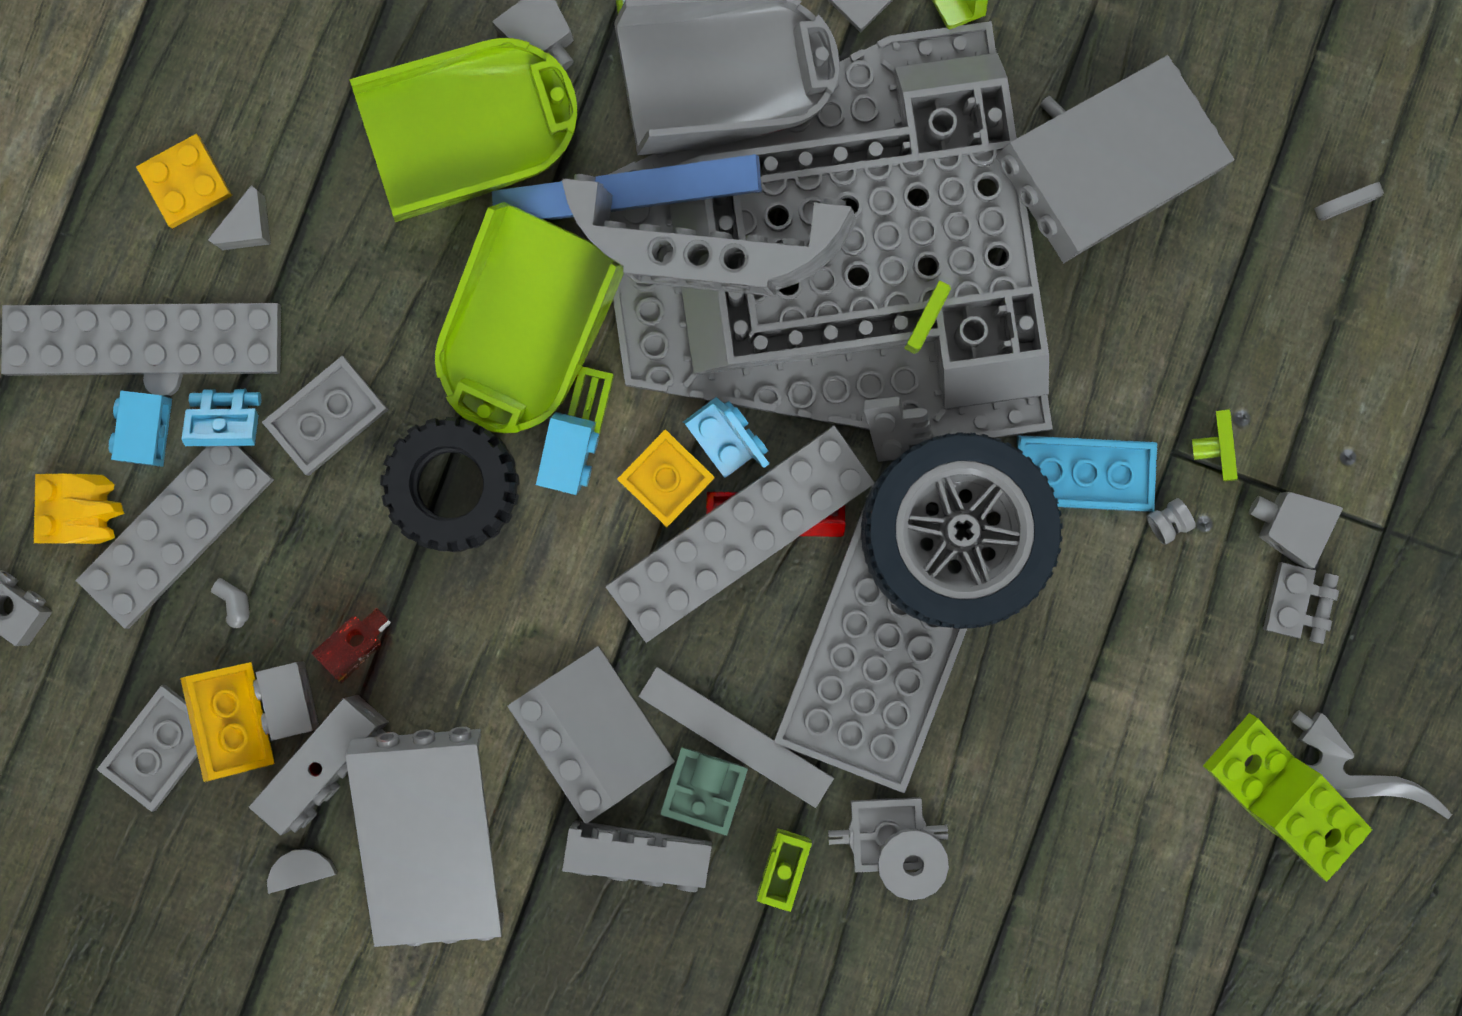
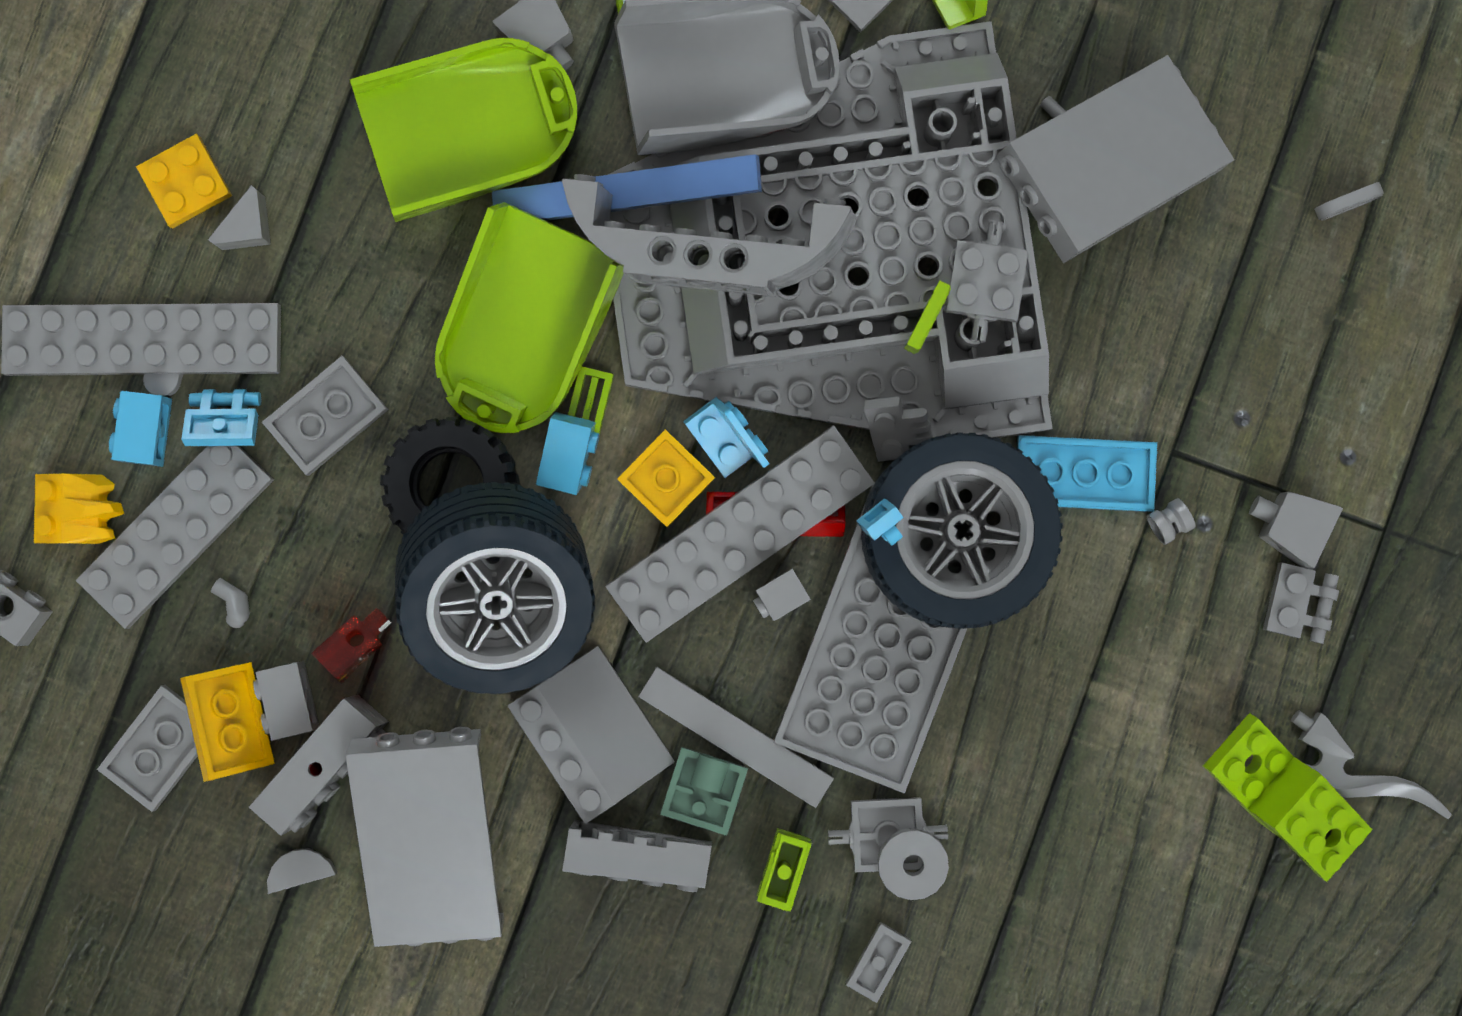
lime tile [1192,409,1238,482] -> none
none -> black wheel [395,482,595,694]
none -> light grey brick [753,569,811,621]
none -> light grey plate [845,922,912,1003]
none -> medium azure tile [856,498,904,546]
none -> light grey plate [947,220,1029,343]

